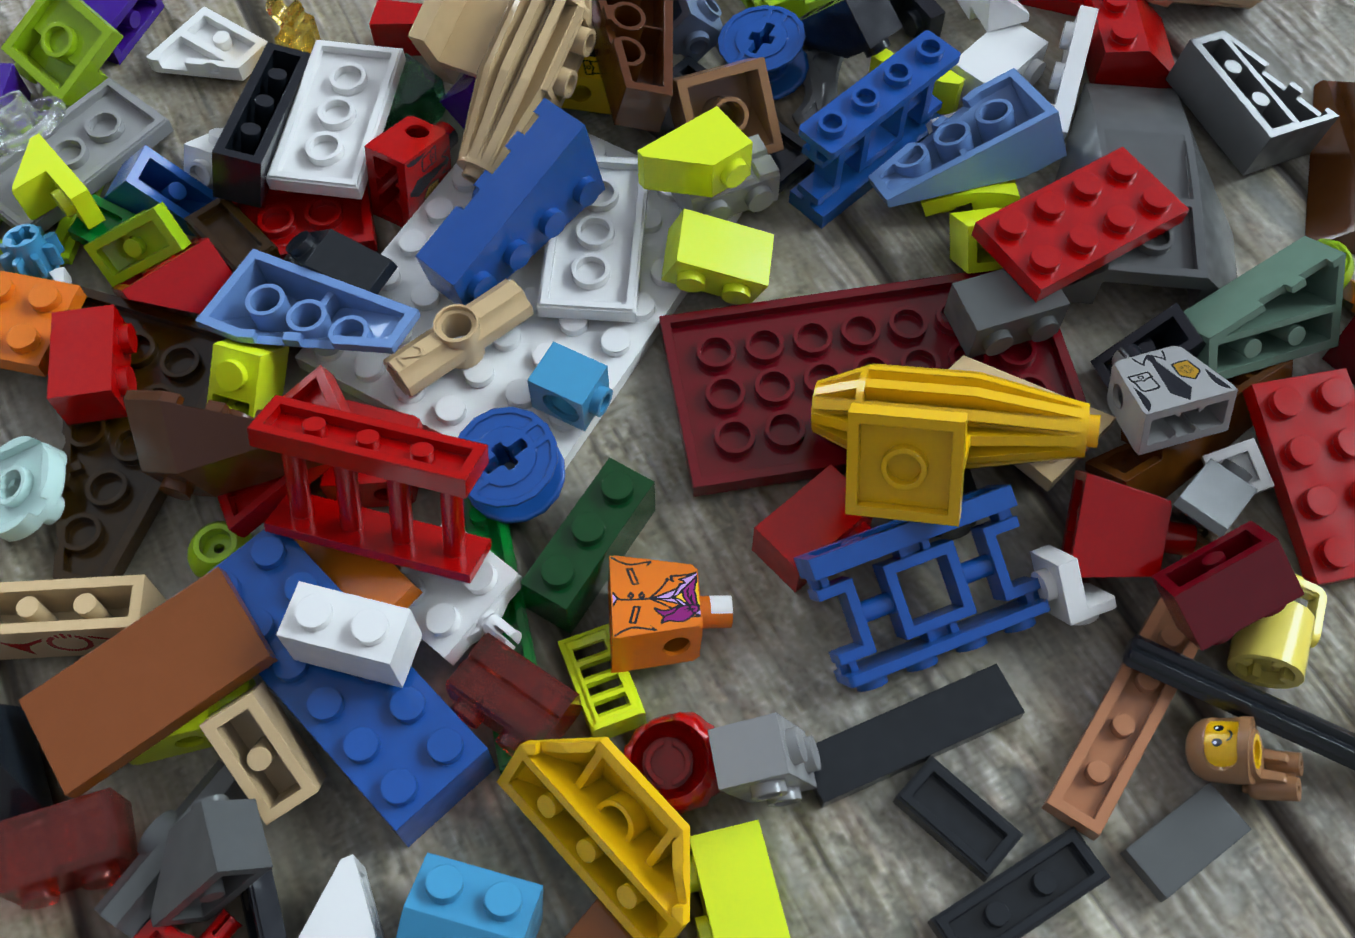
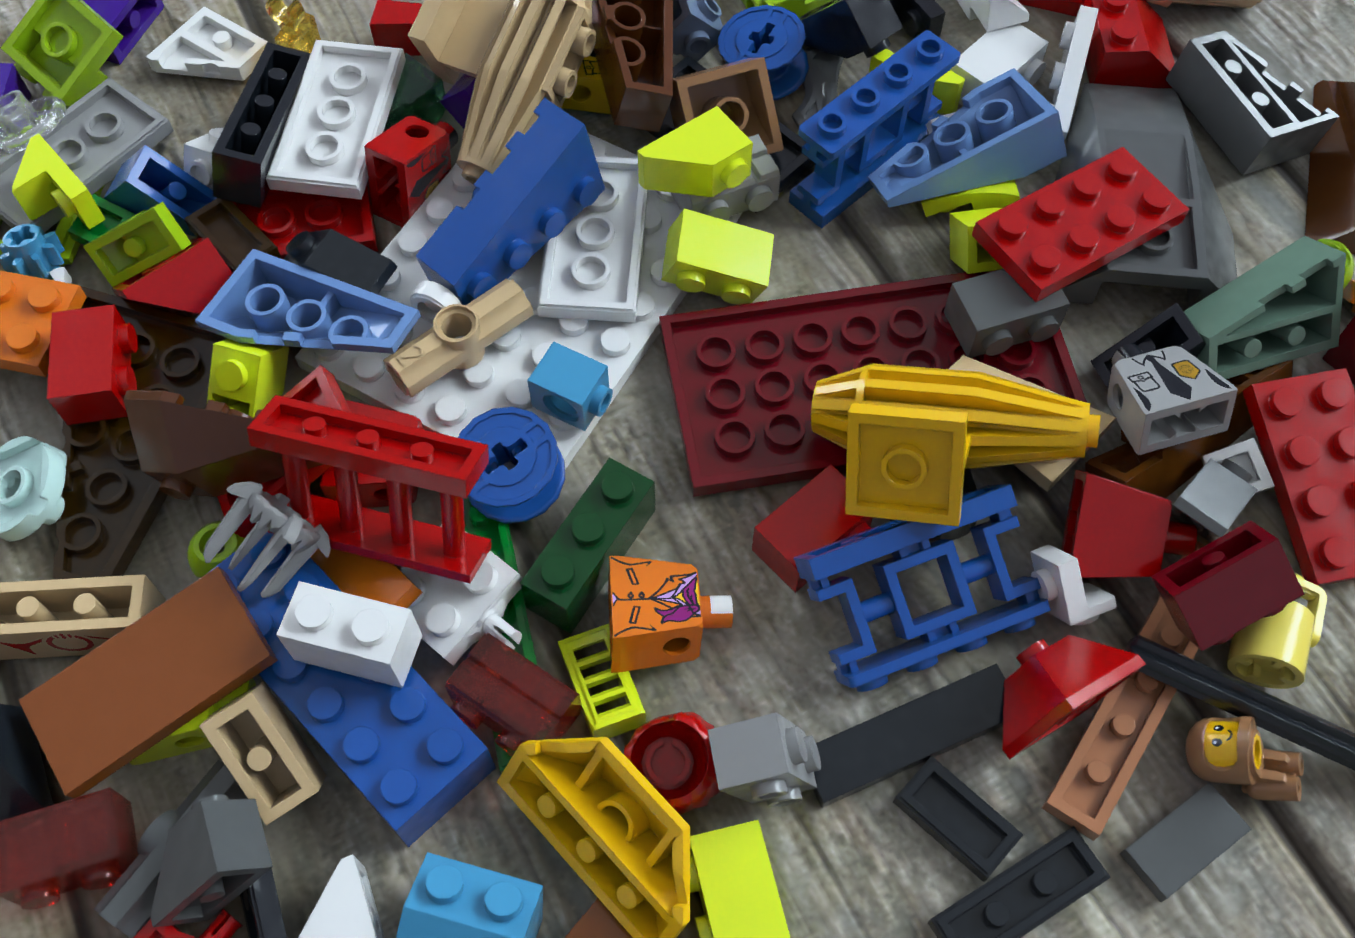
none -> light grey piece [203,481,331,598]
none -> white tile [410,280,461,324]
none -> red slope [1002,635,1146,760]

